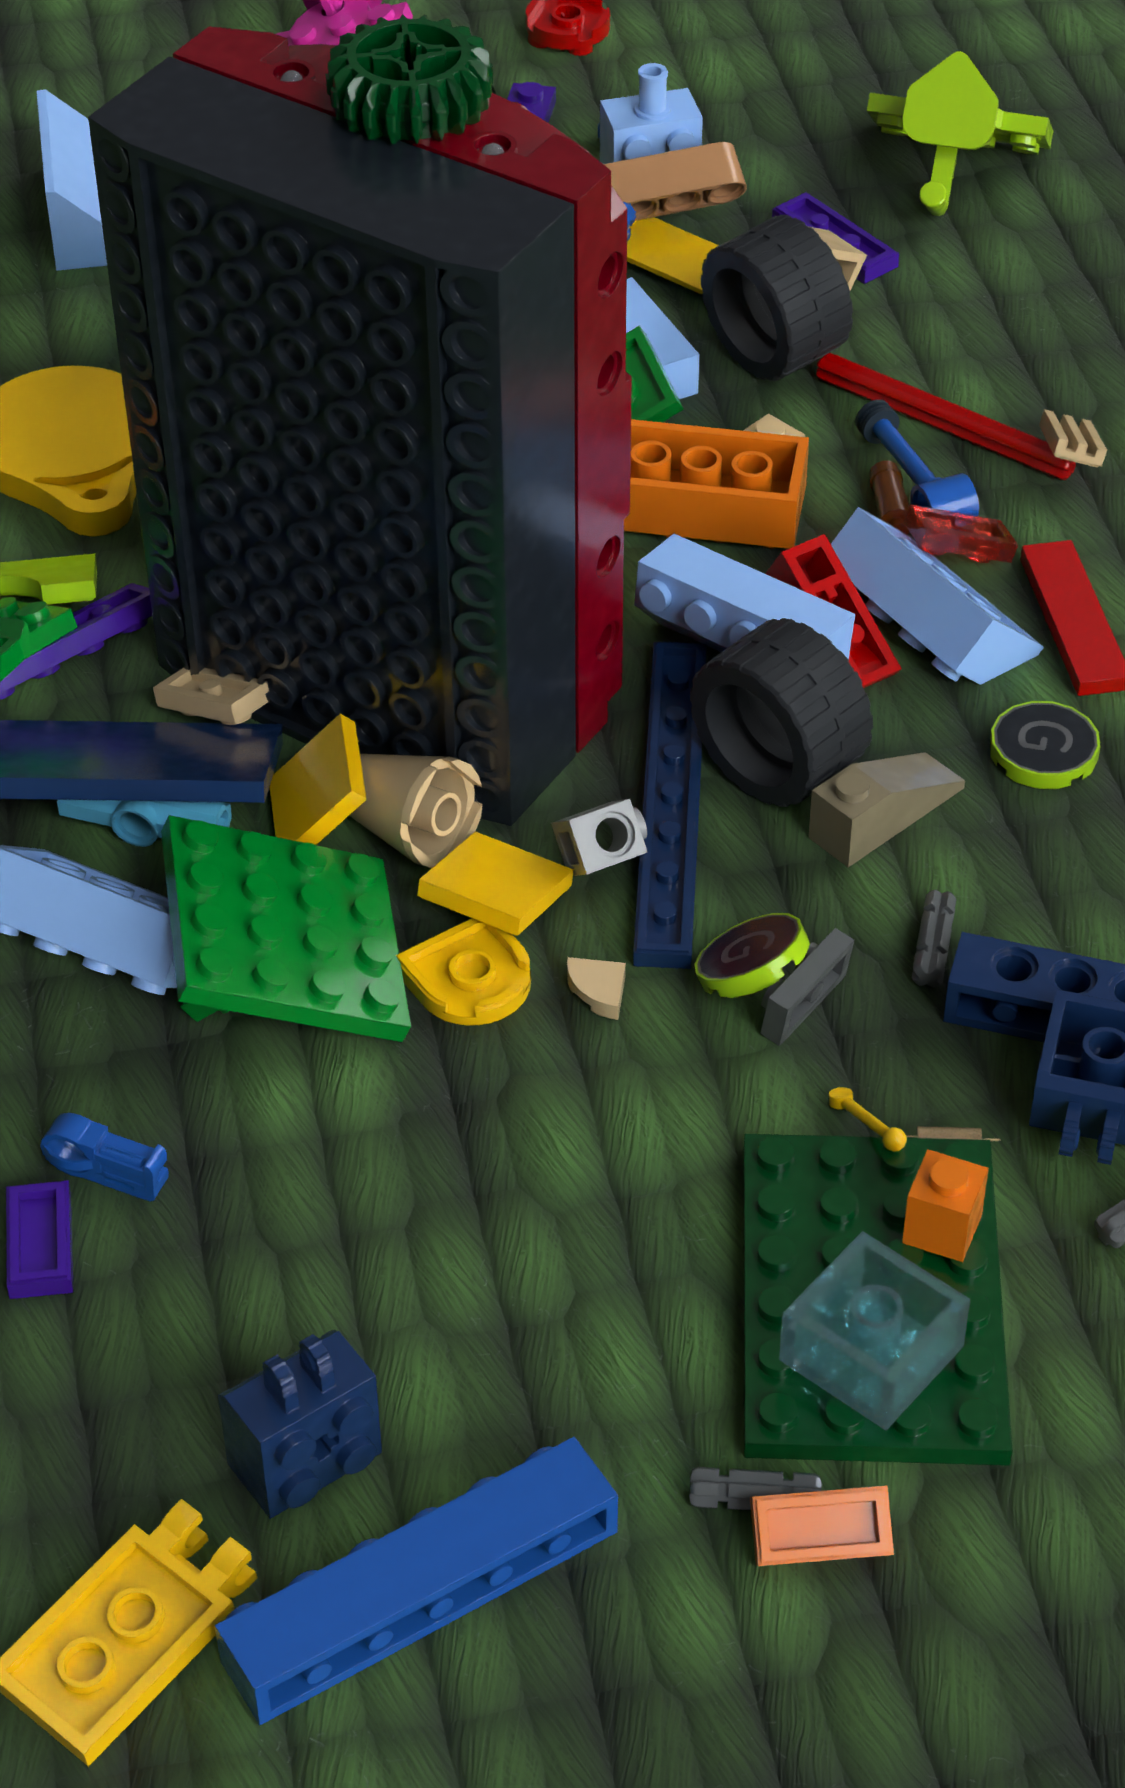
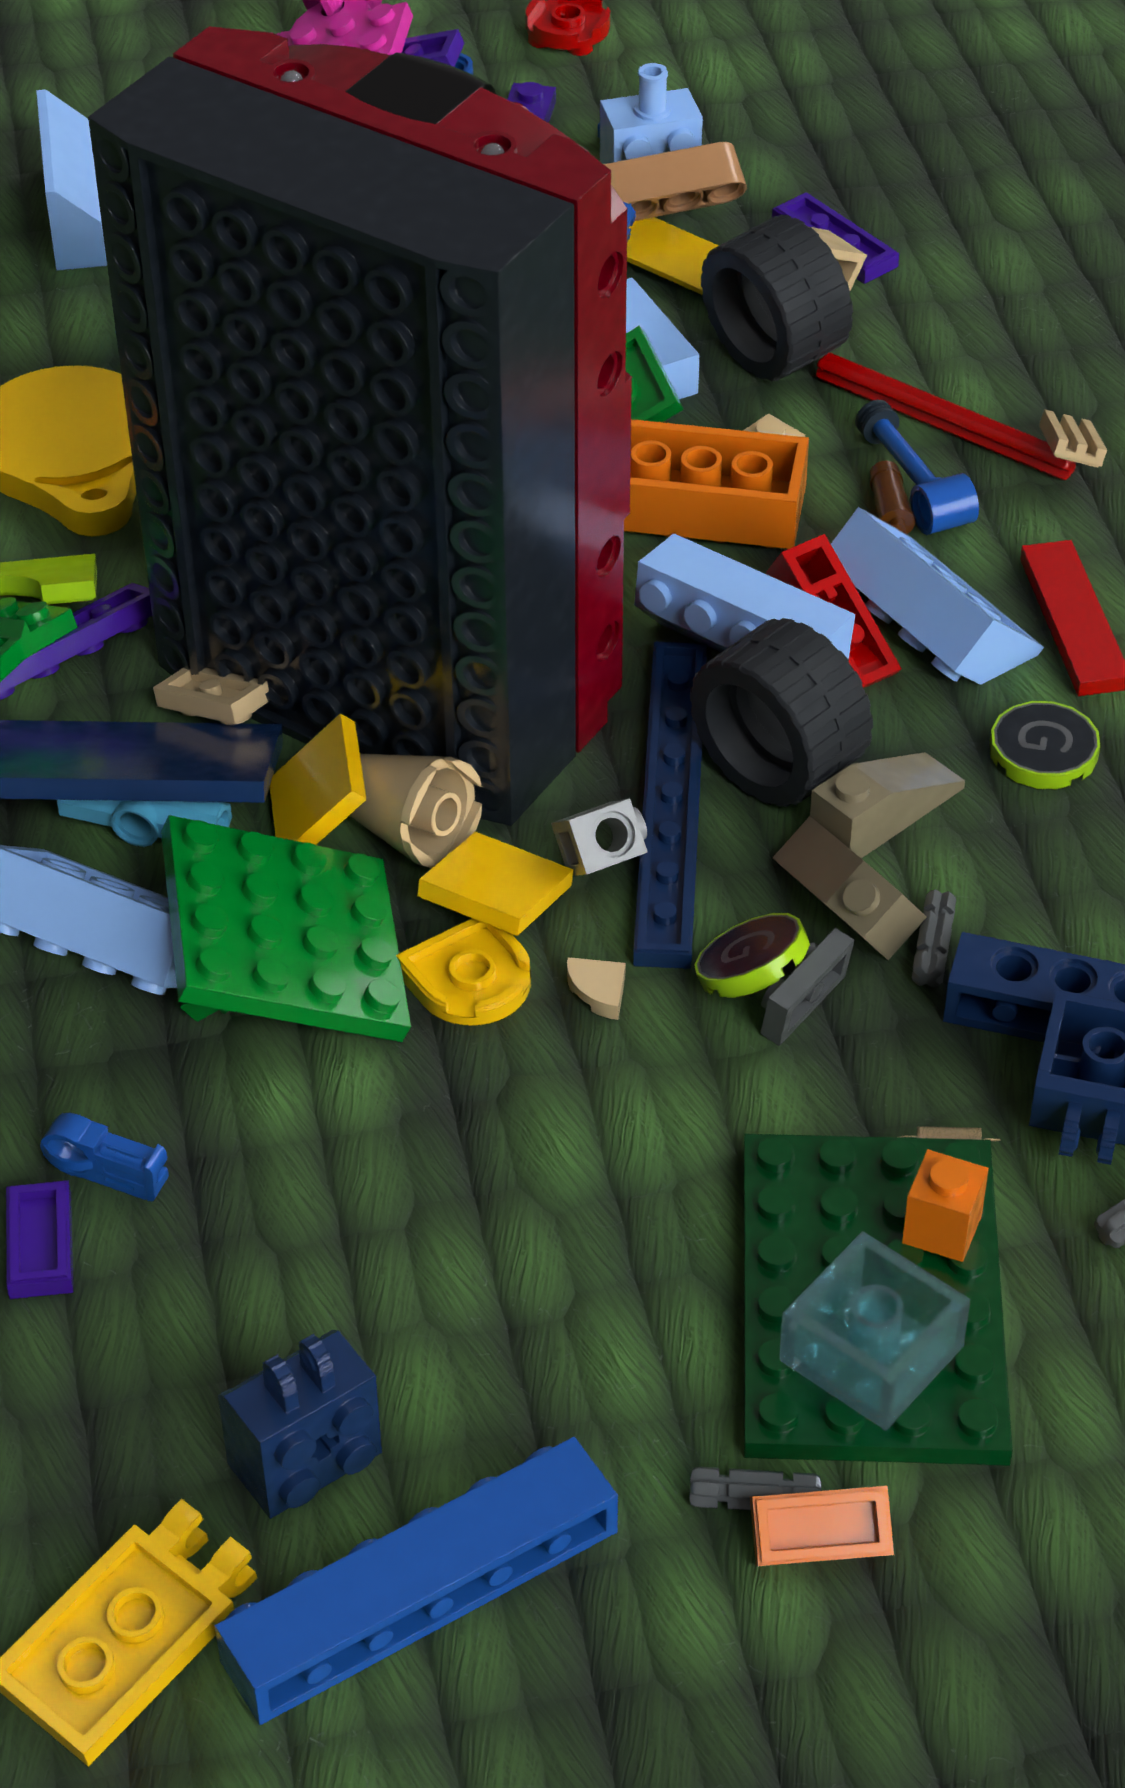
dark green gear [326,14,493,145] -> none
yellow hinge [829,1087,907,1152] -> none
lime plate [867,51,1053,216] -> none
clear red plate [904,505,1018,563] -> none
none -> dark tan slope [773,816,927,960]

